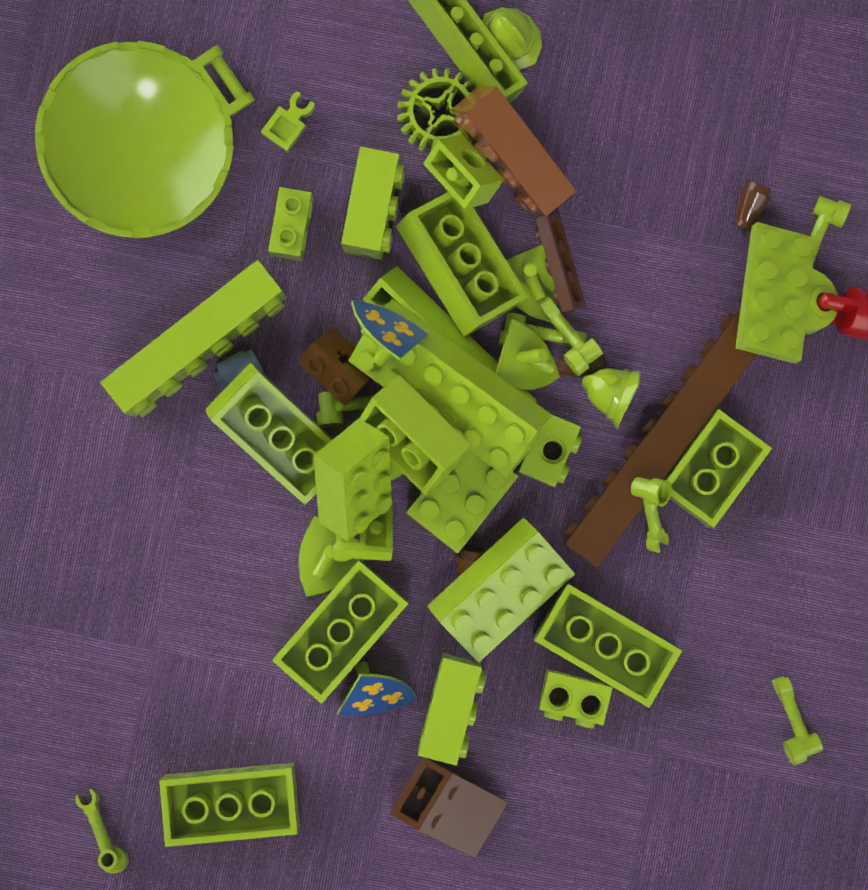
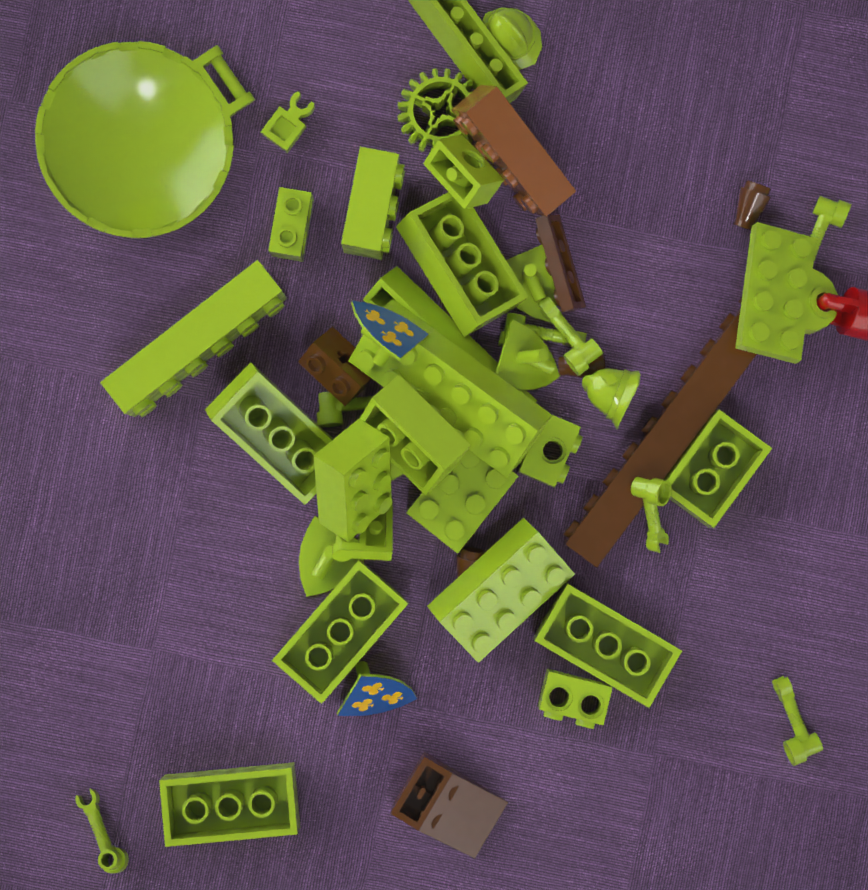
medium blue brick [213,349,264,390] -> none
lime brick [418,653,486,766] -> none

